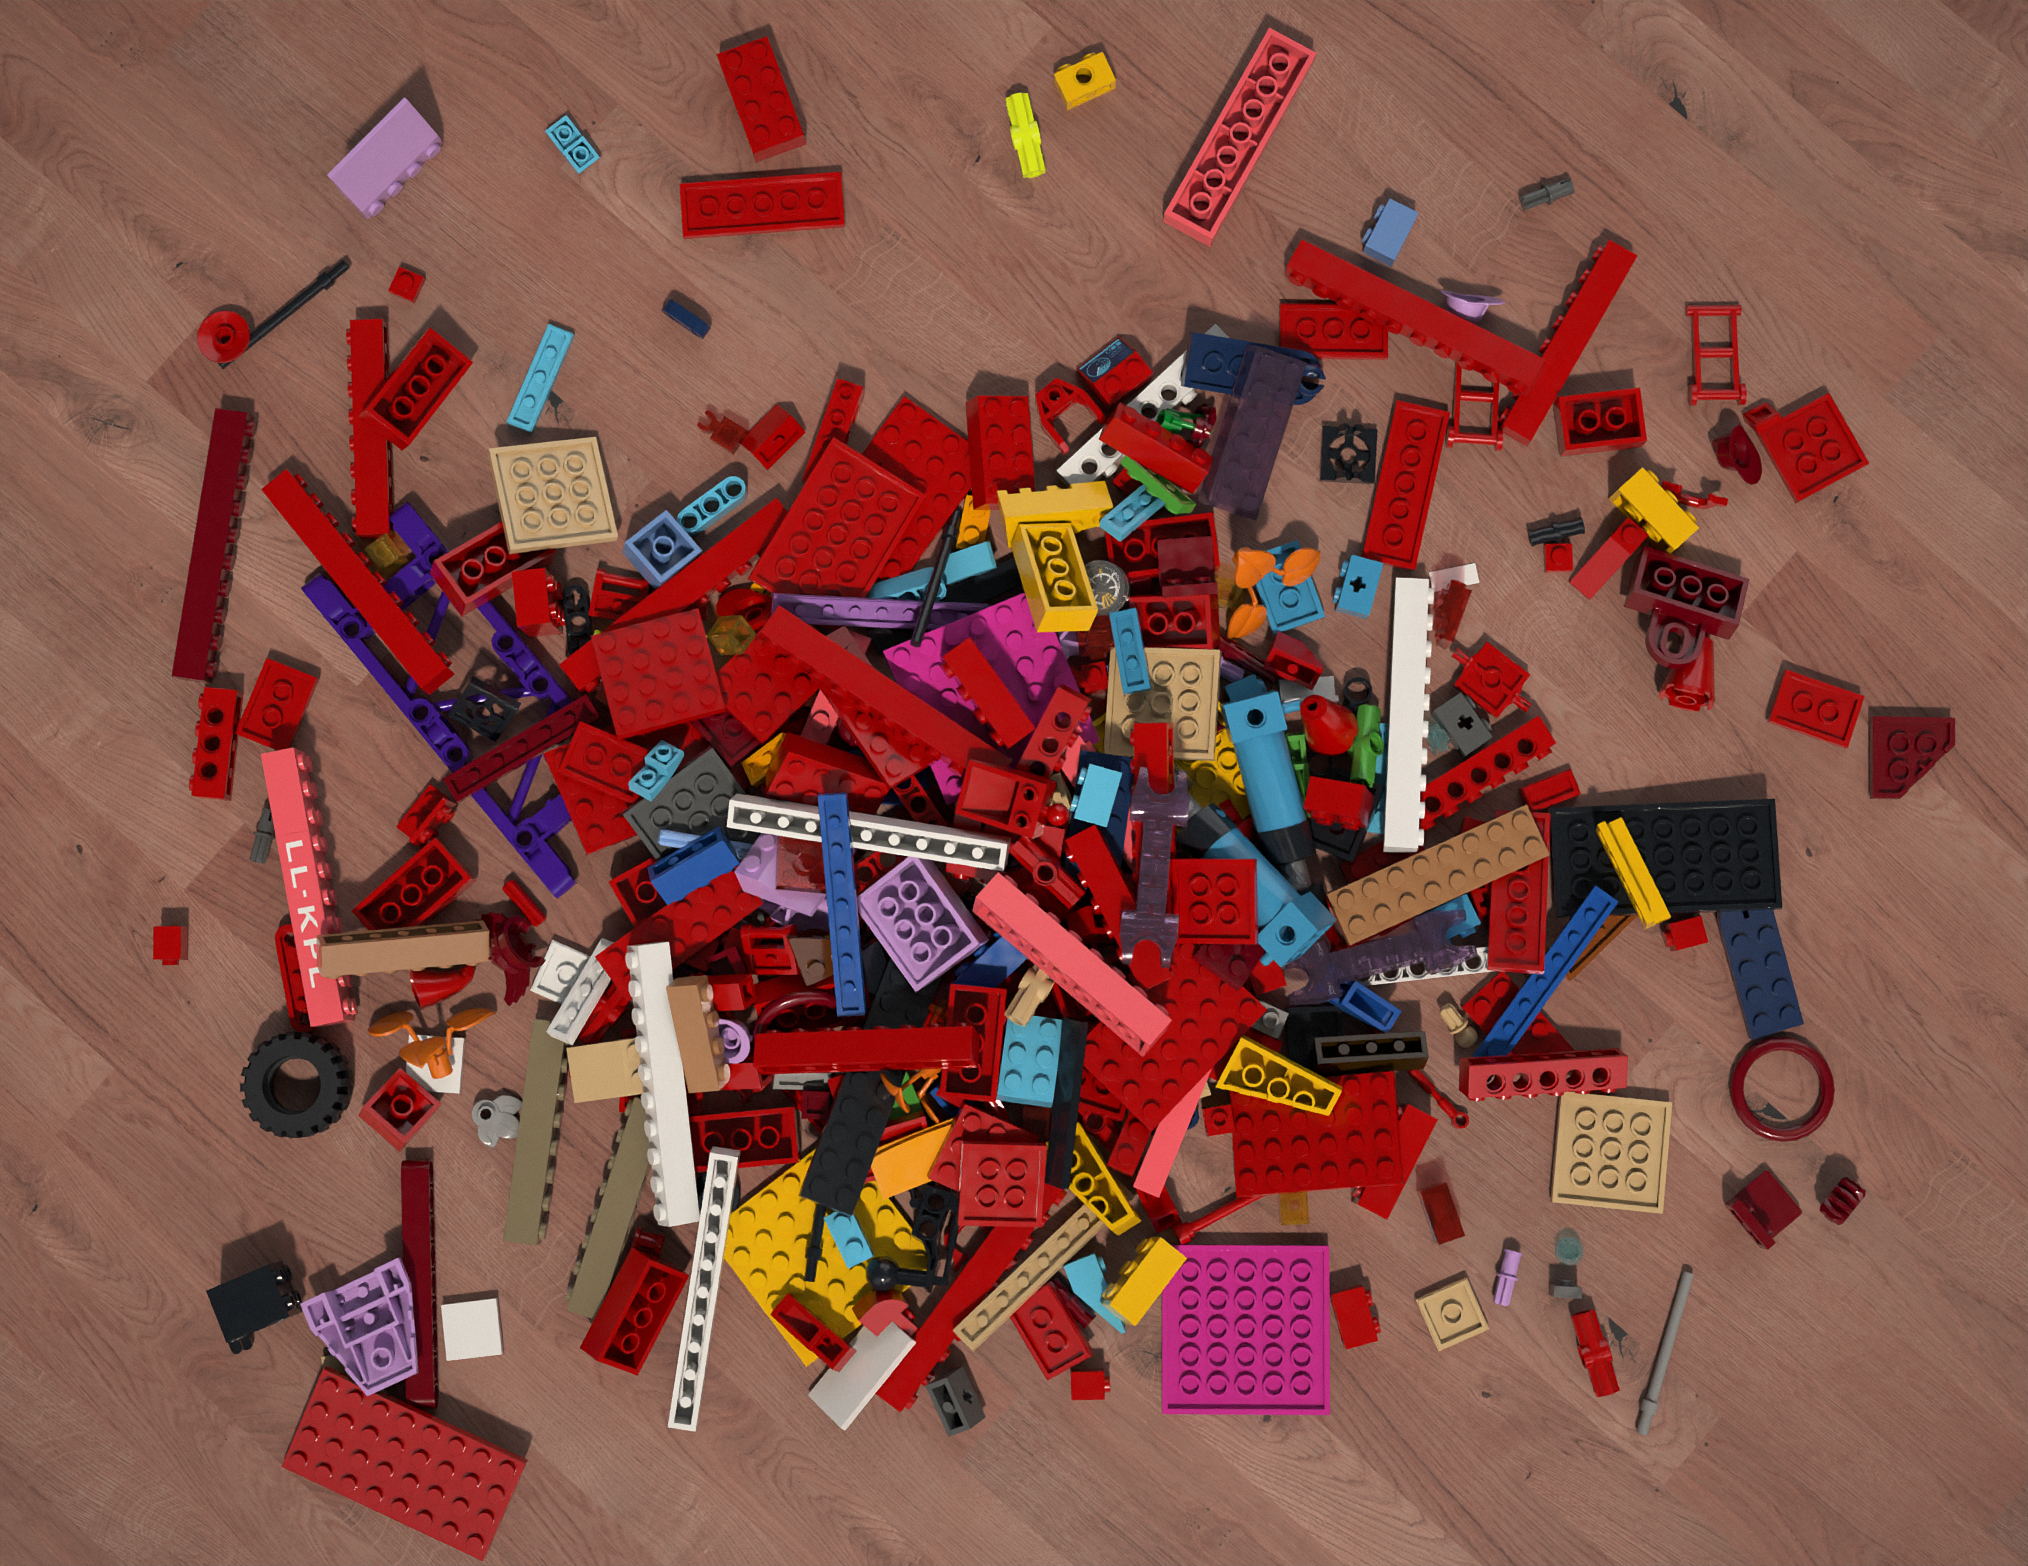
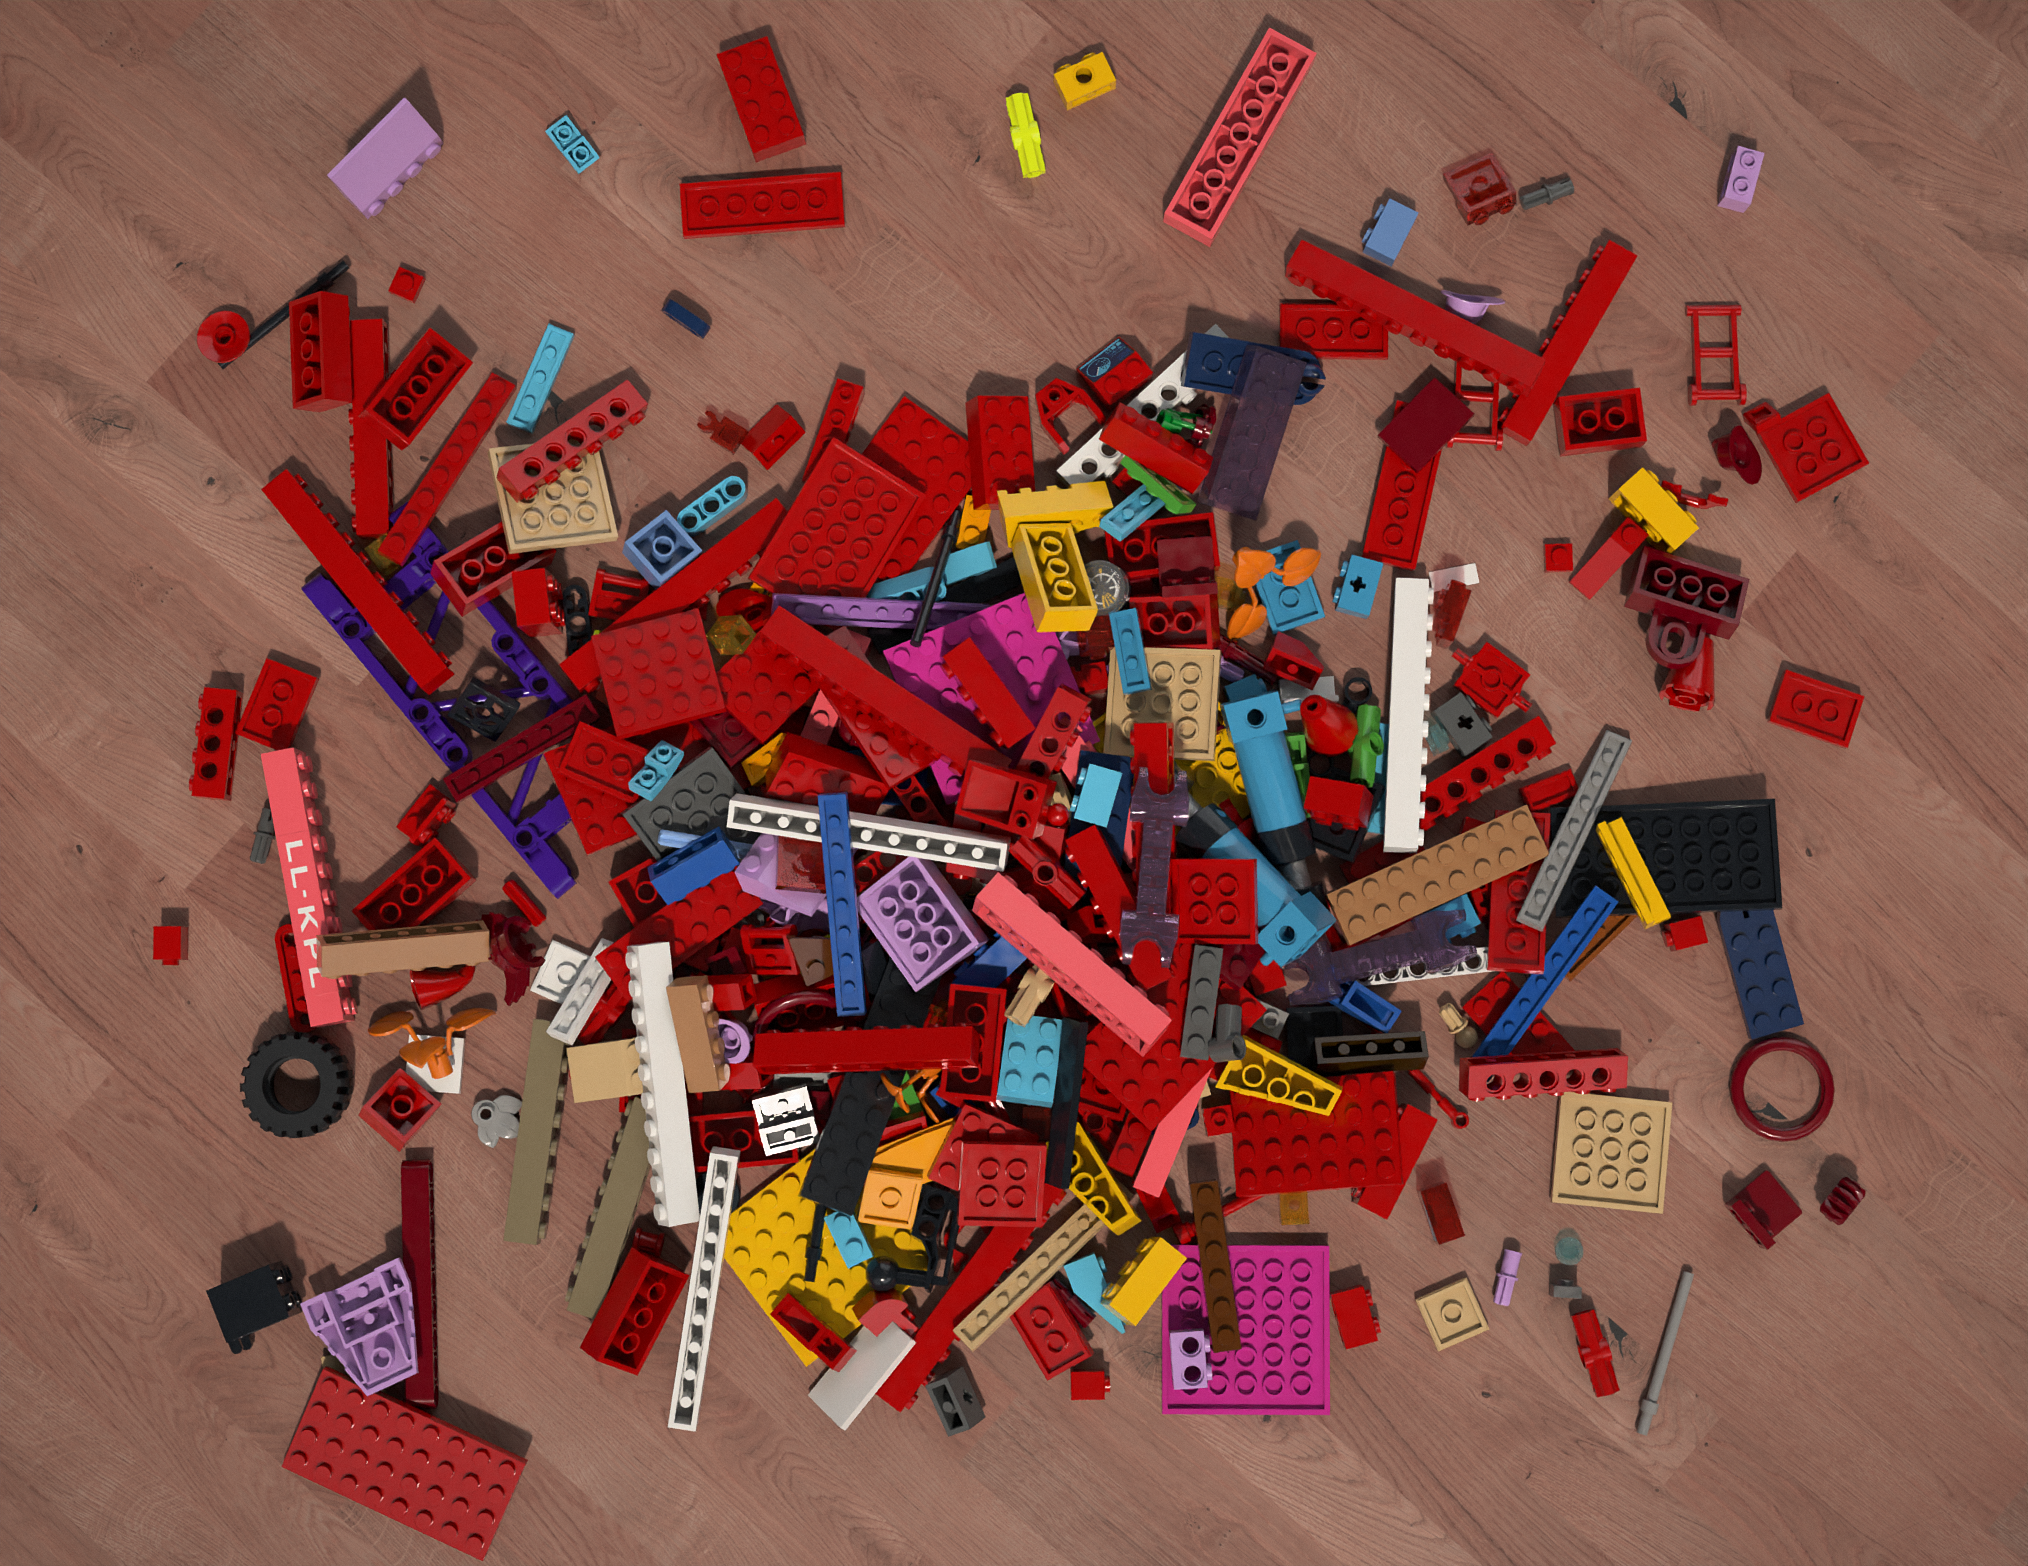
dark red brick [172,408,256,684] -> none
white tile [441,1298,503,1361] -> none
black piece [1320,423,1378,485] -> none
black pin [1527,517,1585,547] -> none
dark red plate [1870,716,1955,800] -> none
none -> red brick [289,291,353,413]
none -> red plate [378,372,516,567]
none -> red brick [496,379,648,503]
none -> slope [752,1084,820,1156]
none -> light orange tile [857,1167,923,1230]
none -> lavender brick [1169,1328,1212,1390]
none -> dark grey plate [1180,944,1223,1060]
none -> reddish brown brick [1188,1179,1242,1353]
none -> dark grey piece [1208,1004,1246,1063]
none -> dark red tile [1377,377,1475,474]
none -> clear red plate [1443,153,1517,226]
none -> light grey tile [1516,730,1632,932]
none -> lavender brick [1717,146,1764,213]

